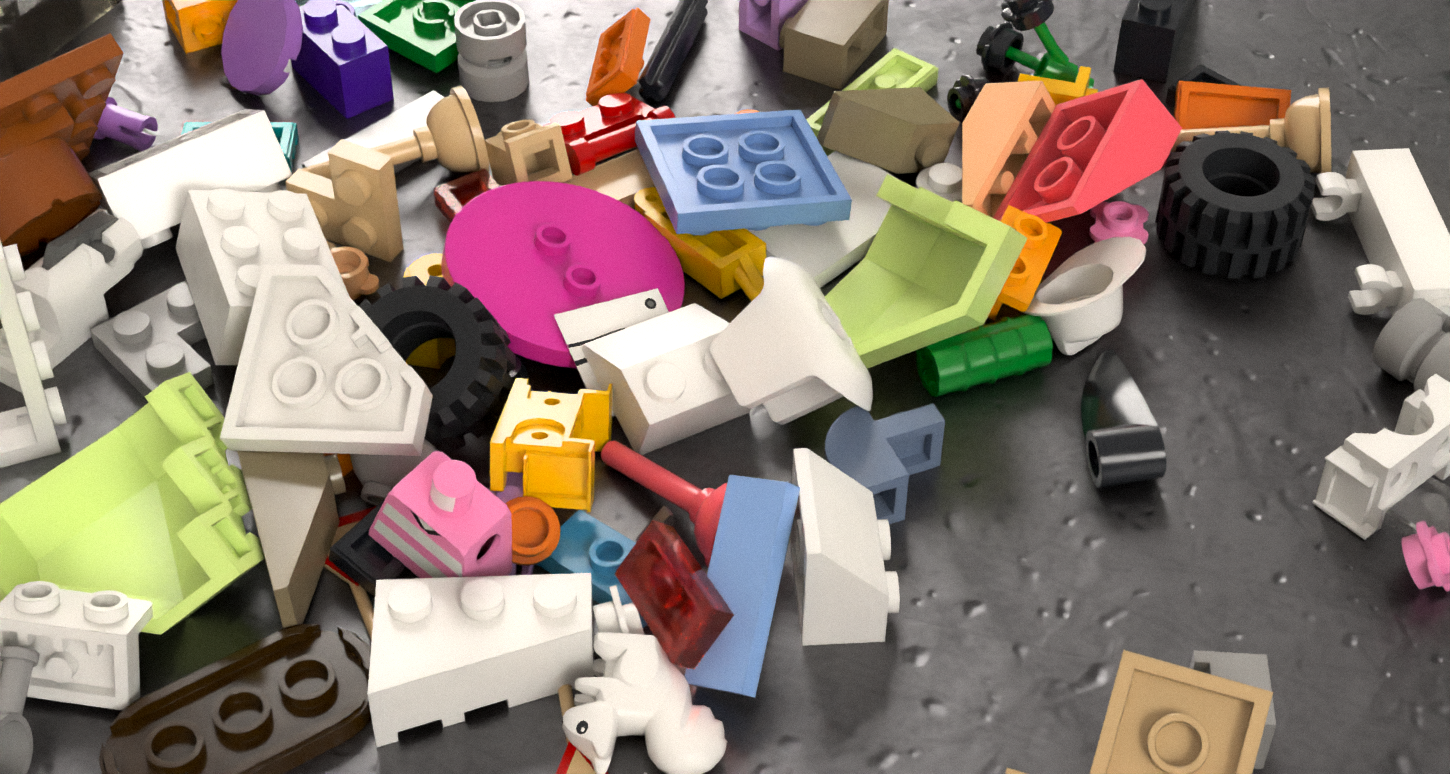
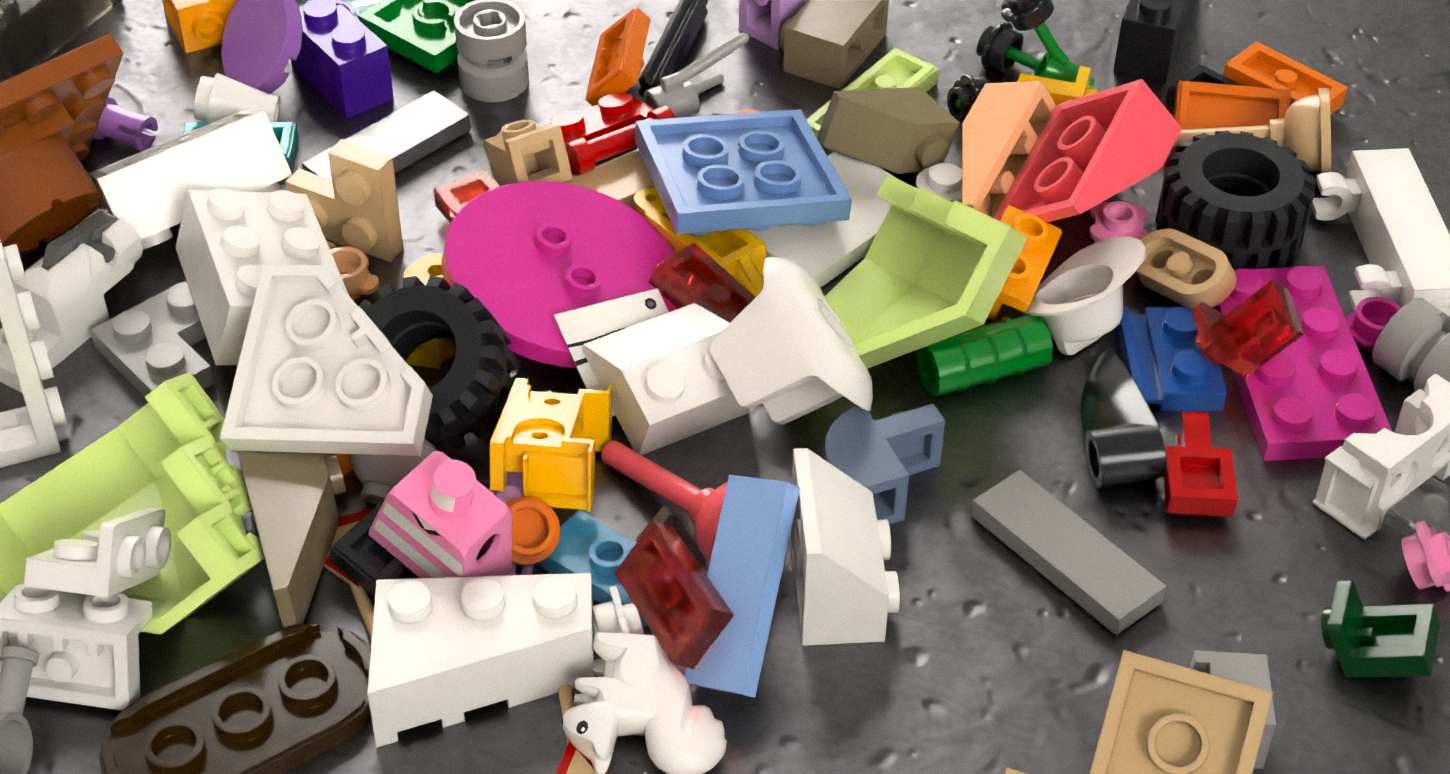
tan piece [302,86,489,180] -> none
none -> white bracket [24,507,171,597]
none -> white cone [194,73,281,122]
none -> light grey plant [643,33,783,118]
none -> clear red plate [648,243,756,323]
none -> light grey tile [971,469,1167,635]
none -> blue plate [1116,306,1227,411]
none -> tan plate [1135,229,1237,310]
none -> red plate [1163,411,1238,516]
none -> clear red bracket [1192,279,1304,378]
none -> dark pink plate [1210,266,1392,461]
none -> orange plate [1223,41,1348,114]
none -> dark green bracket [1321,580,1440,678]
none -> dark pink plate [1346,297,1402,352]

